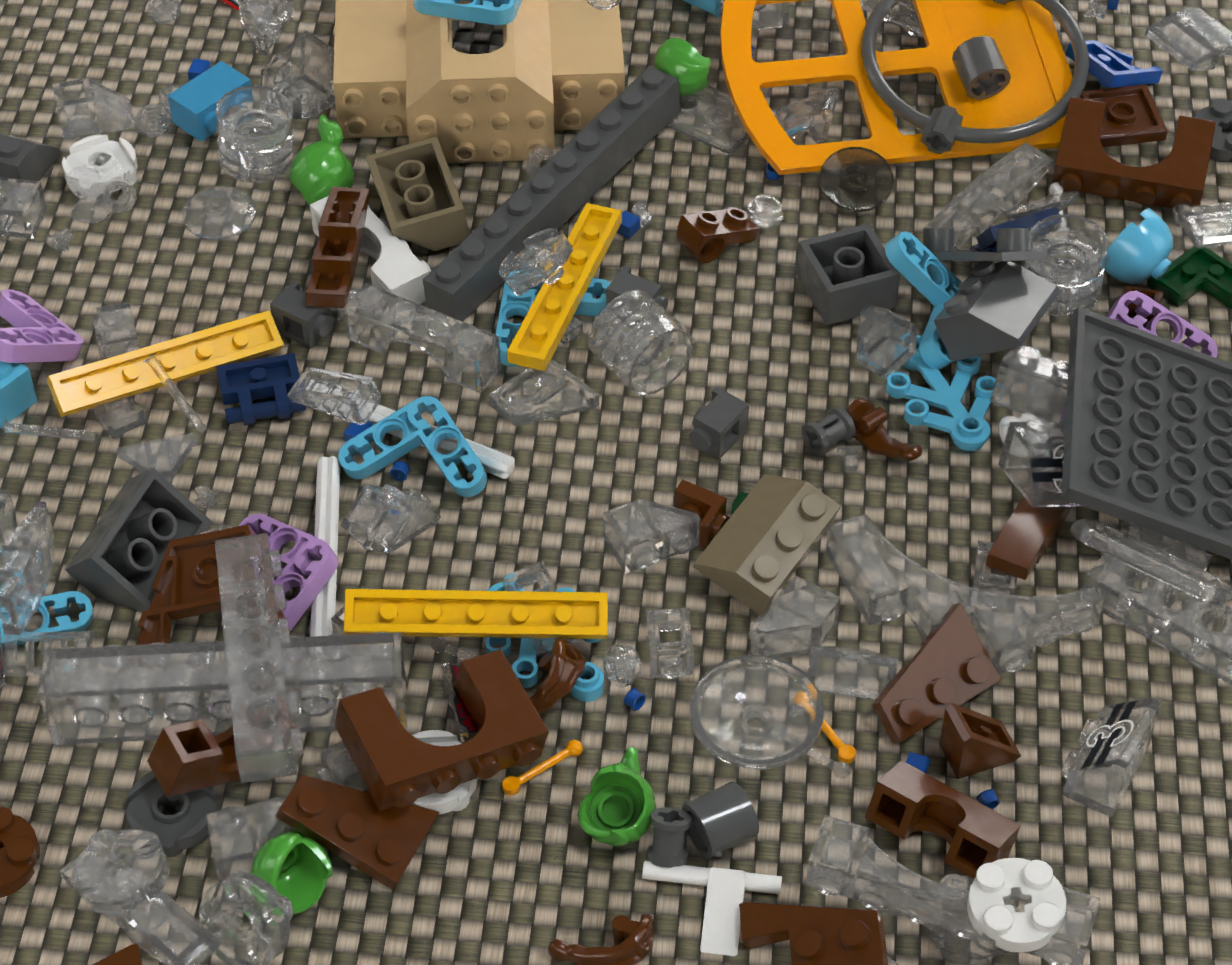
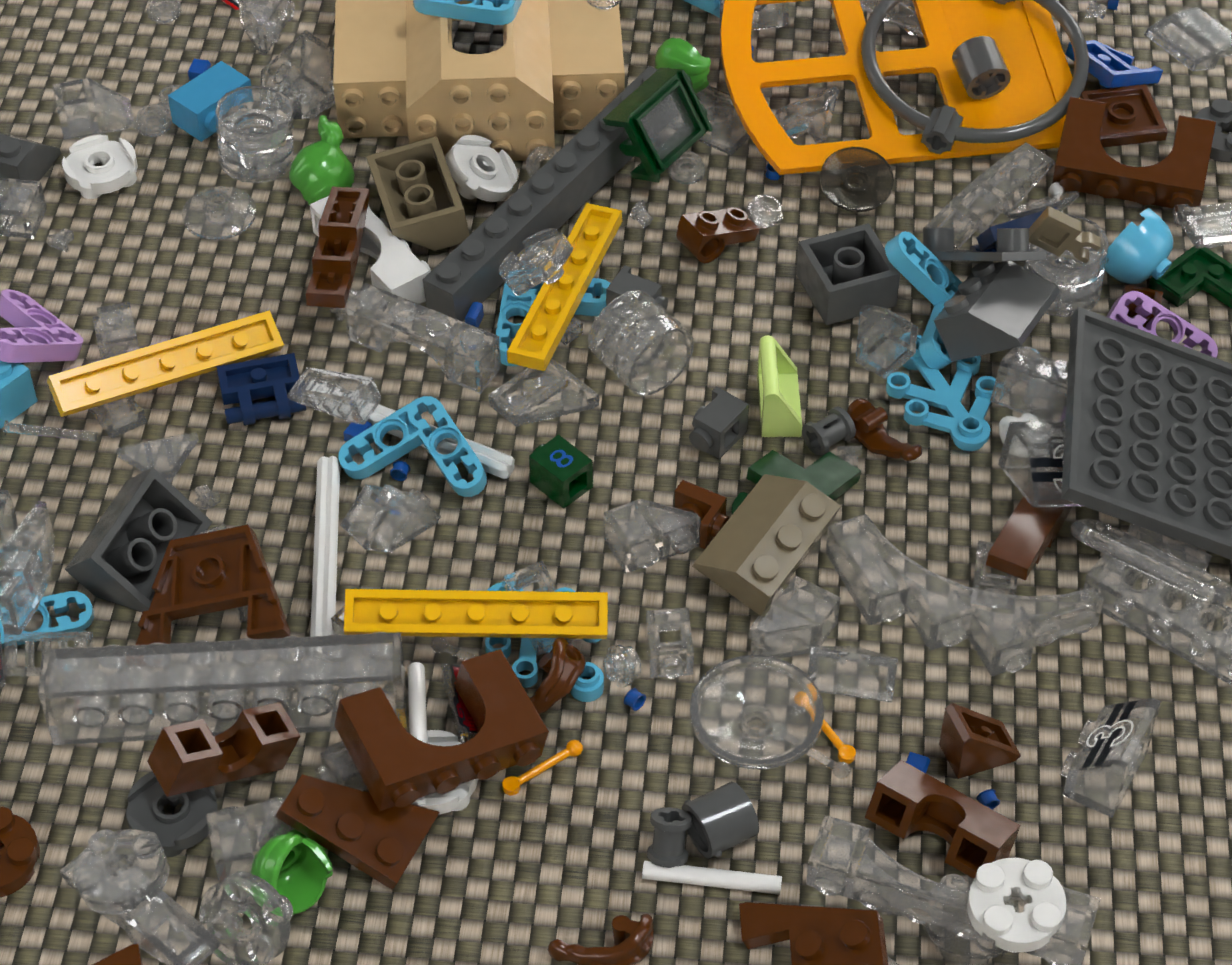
clear plate [66,153,137,224] -> none
clear piece [143,353,207,434] -> none
clear brick [215,533,304,783] -> none
lavender beam [239,513,338,649] -> none
dark grey brick [270,281,334,349] -> none
bright green hair [577,747,656,846] -> none
blue piece [617,210,640,239] -> none
white sticker [700,867,746,956] -> none
reddish brown wing [872,603,1001,743] -> none
none -> white bar [408,662,428,743]
none -> white plate [445,135,518,202]
none -> blue piece [465,302,484,332]
none -> dark green brick [529,434,593,509]
none -> dark green window [603,68,713,183]
none -> clear plate [669,151,705,185]
none -> dark green tile [746,450,861,500]
none -> yellowish green tile [757,335,802,437]
none -> dark tan plate [1029,206,1101,263]

